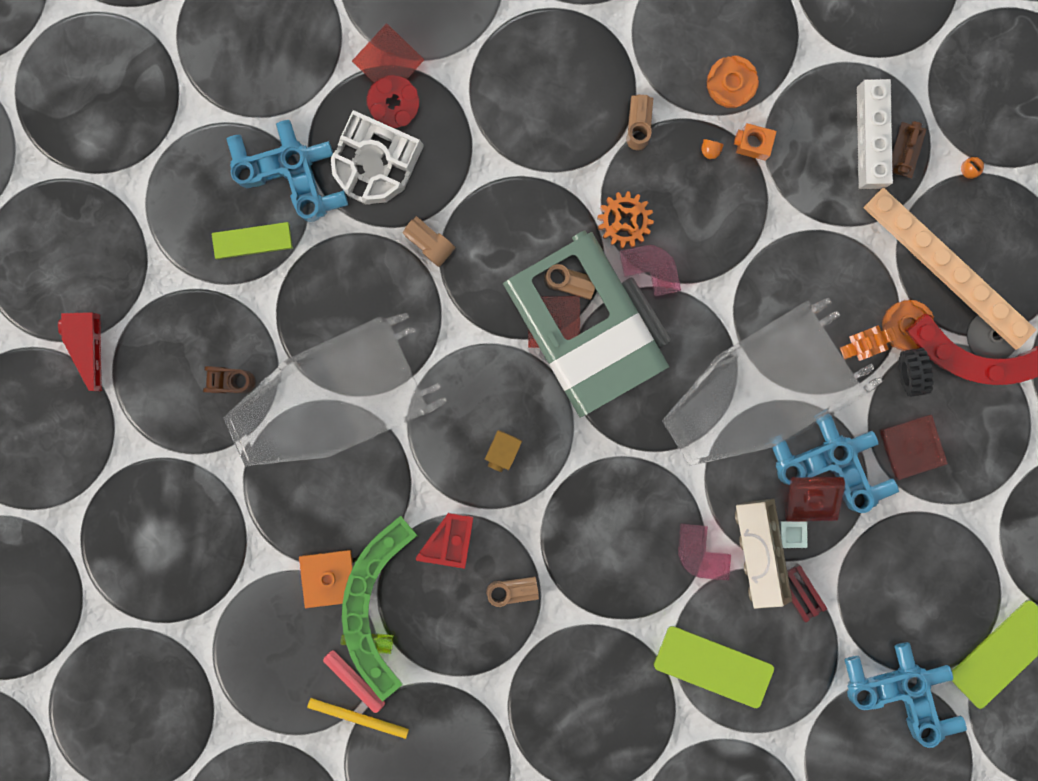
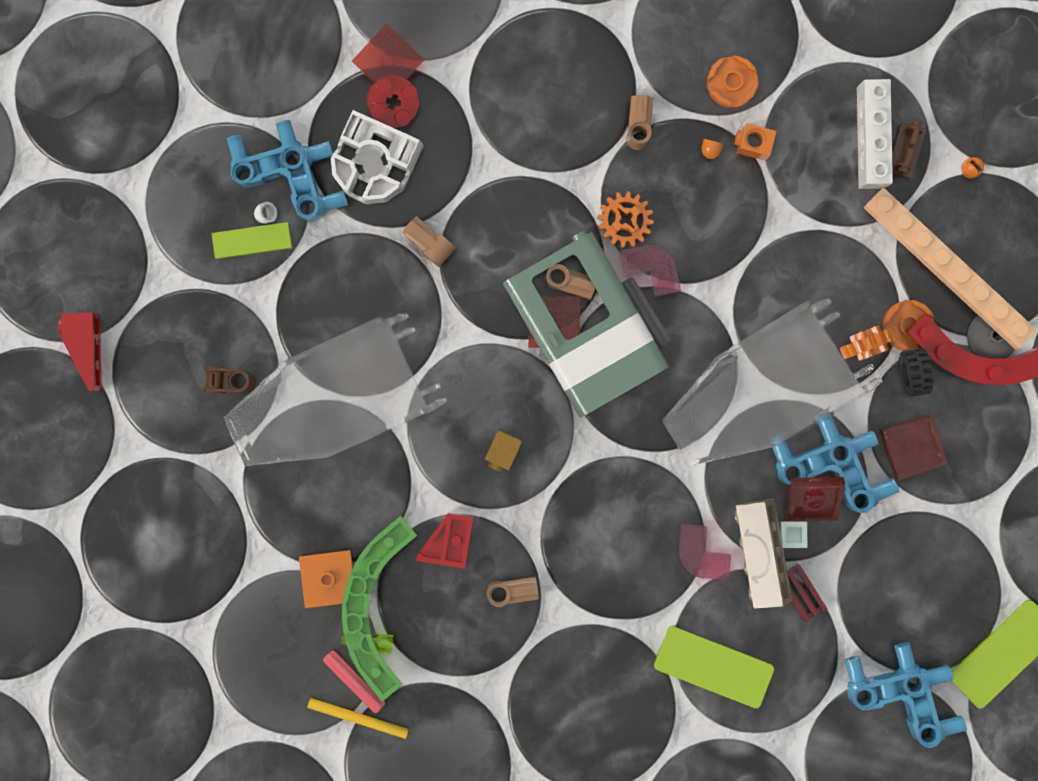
none -> white hinge [254,202,277,224]

